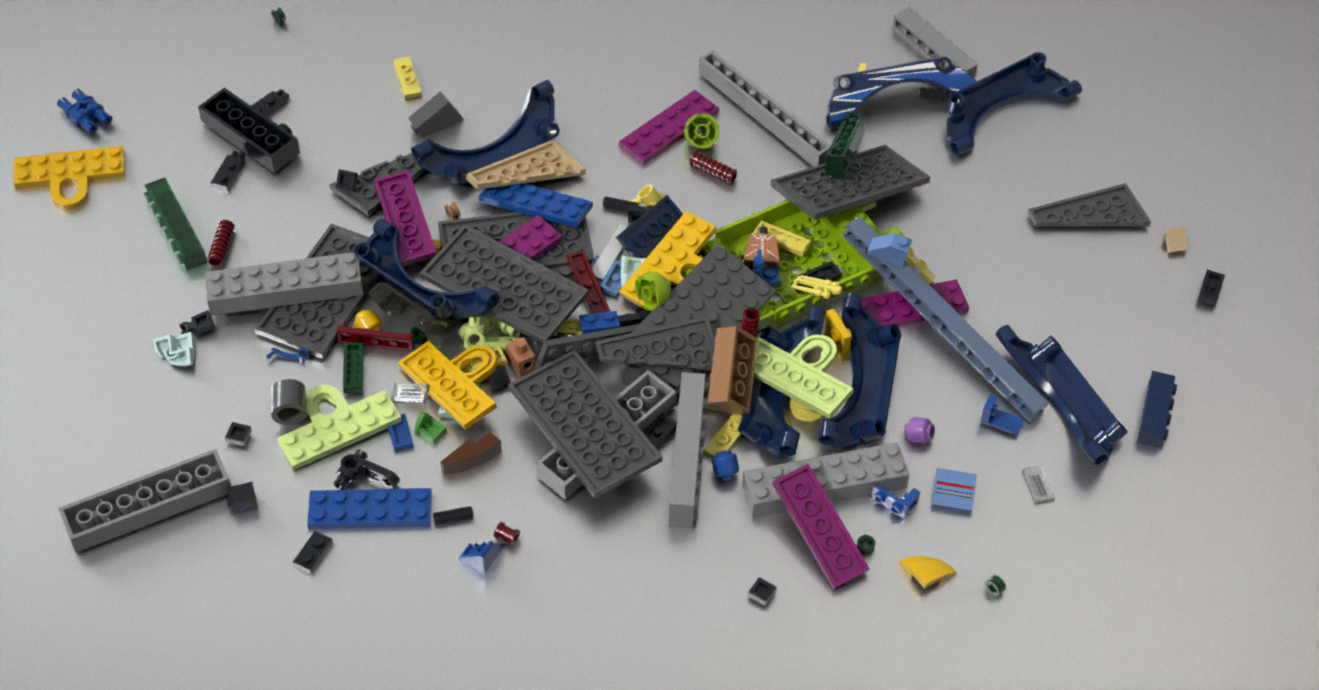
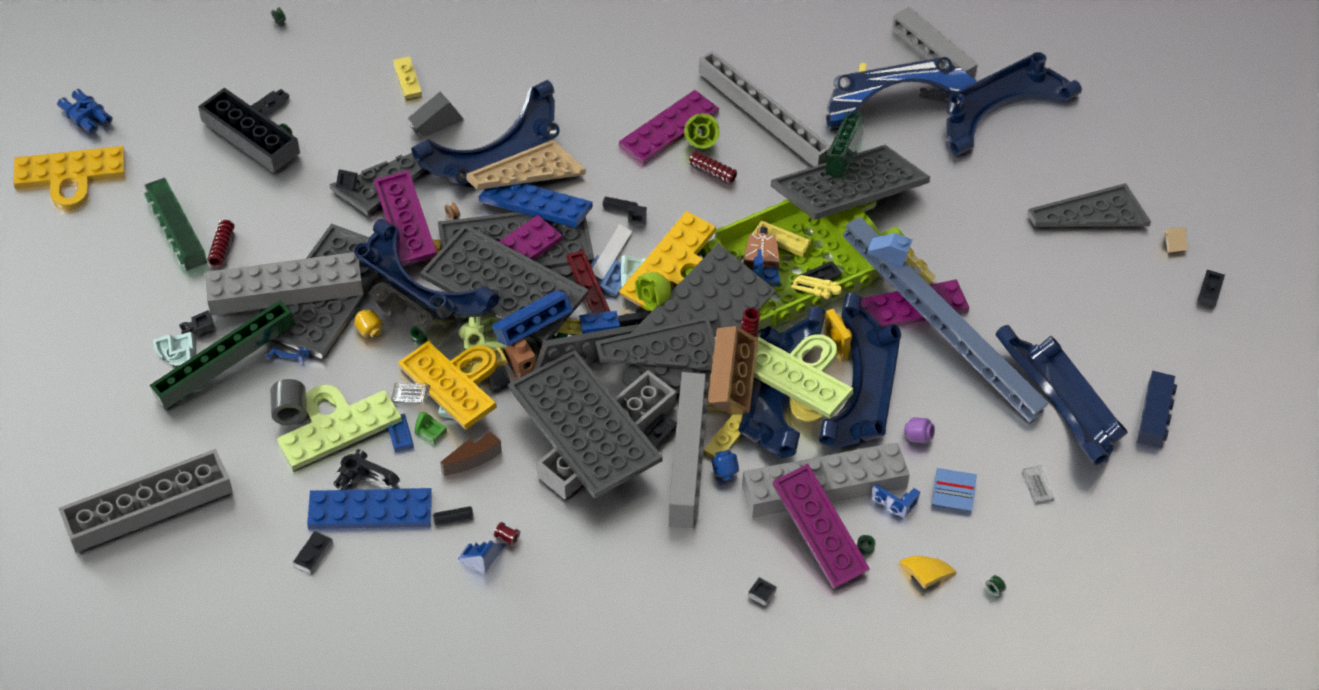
black hinge [210,151,245,192] -> none
black plate [225,422,252,446] -> none
black brick [226,482,258,515] -> none
dark red tile [336,326,415,351] -> none
dark green plate [343,342,364,393] -> none
dark blue tile [615,195,683,259] -> none
light yellow piece [632,185,665,211] -> none
blue bracket [980,394,1024,435] -> none
none -> dark green brick [149,300,296,410]
none -> blue brick [491,290,573,346]

